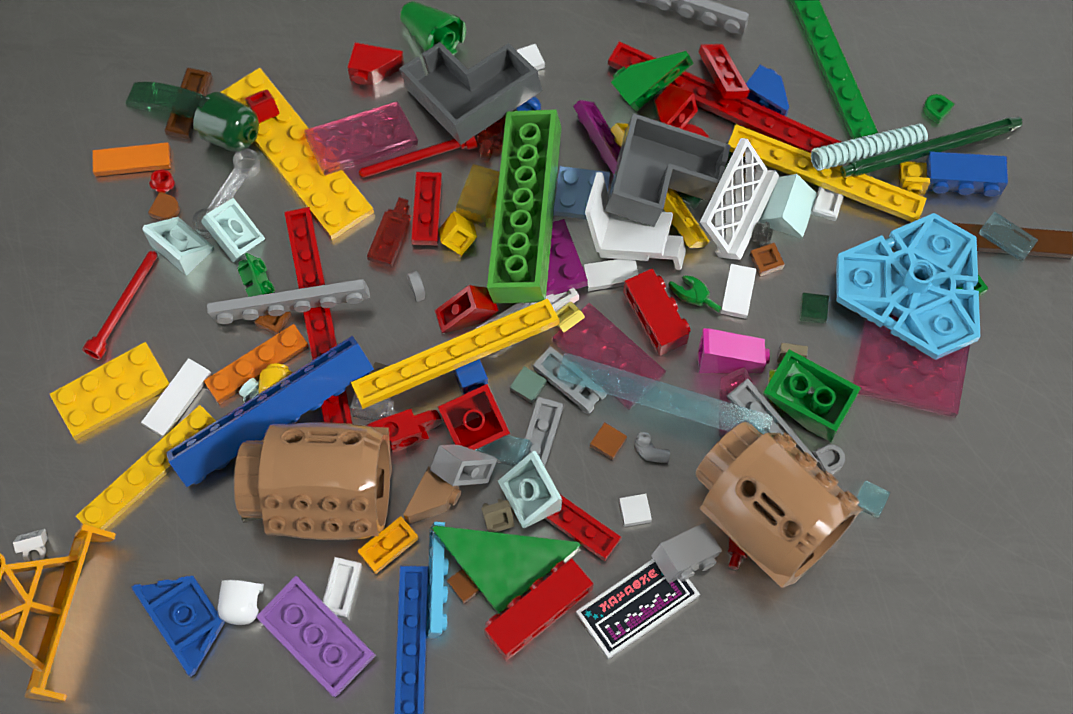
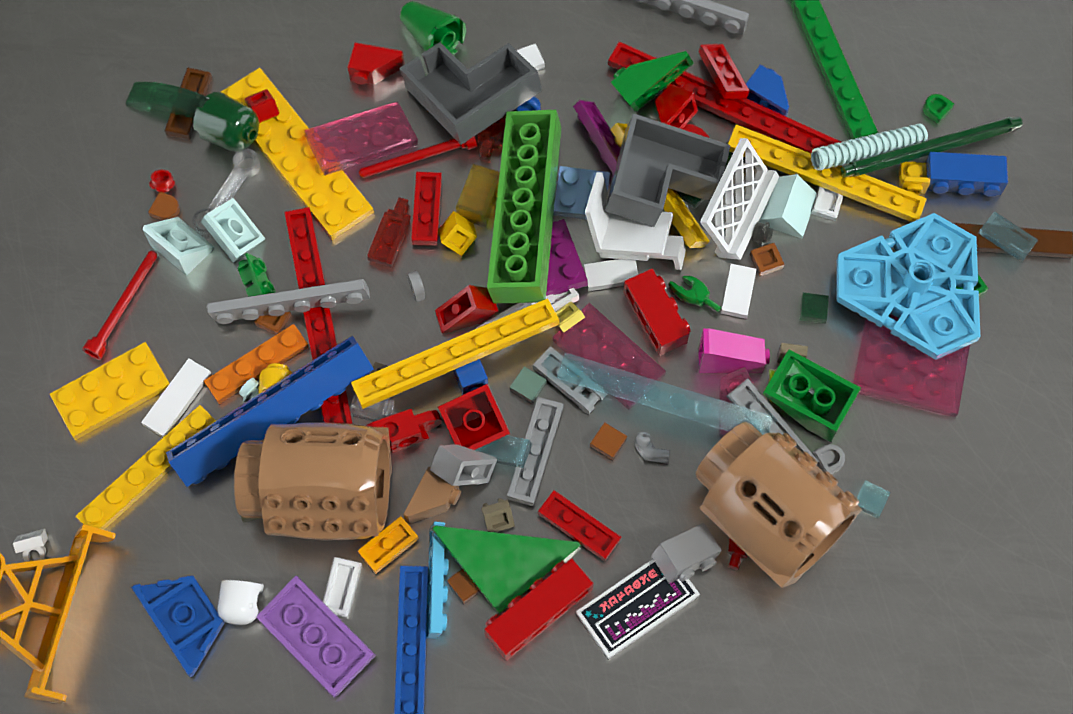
orange tile [92,142,171,177] -> none
light aqua slope [498,451,562,528] -> none
white tile [619,494,652,527] -> none

